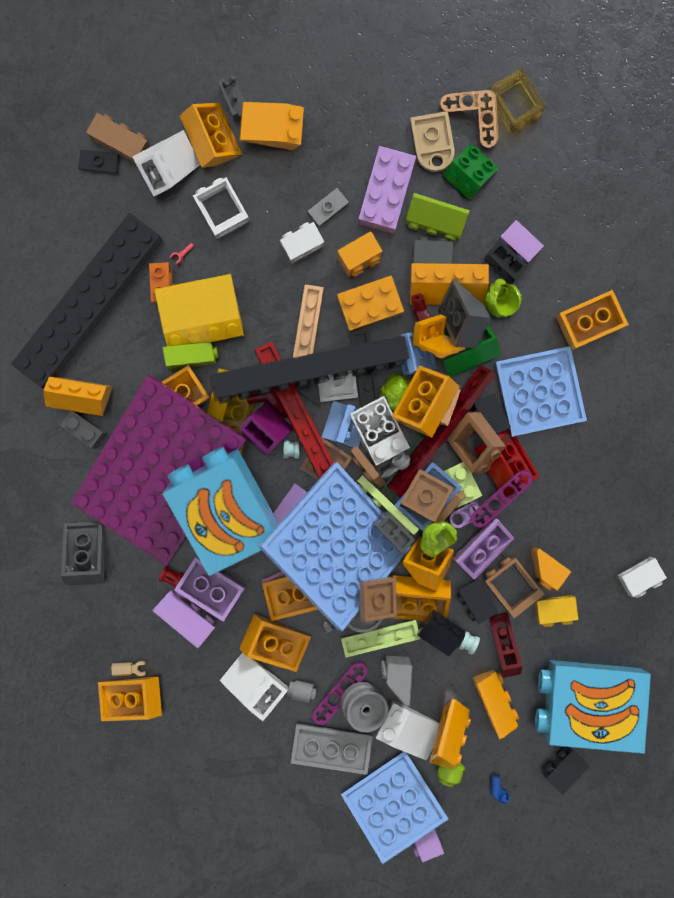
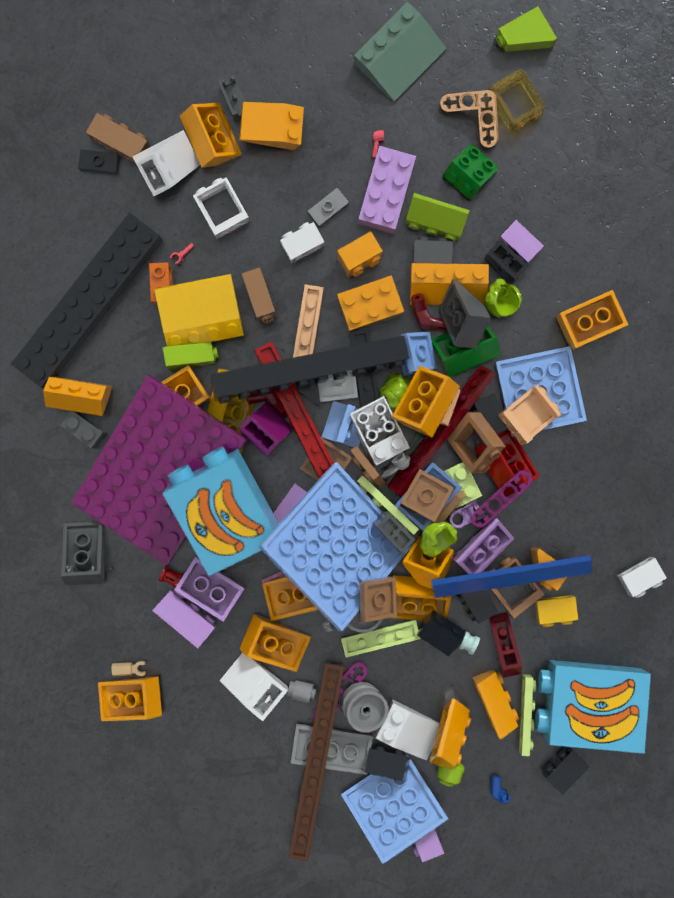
light aqua wheel [284,440,300,459] -> none
light grey slope [381,655,412,706] -> none
tan plate [410,111,455,172] -> none
light orange bracket [413,314,466,358] -> none
none -> medium nougat window [241,267,277,324]
none -> reddish brown plate [288,663,344,862]
none -> sand green slope [354,1,447,102]
none -> black brick [365,746,410,782]
none -> coral hand [372,130,384,158]
none -> blue tile [432,555,592,598]
none -> lime slope [496,6,557,52]
none -> light nougat panel [498,385,561,446]
none -> yellowish green plate [519,674,536,756]

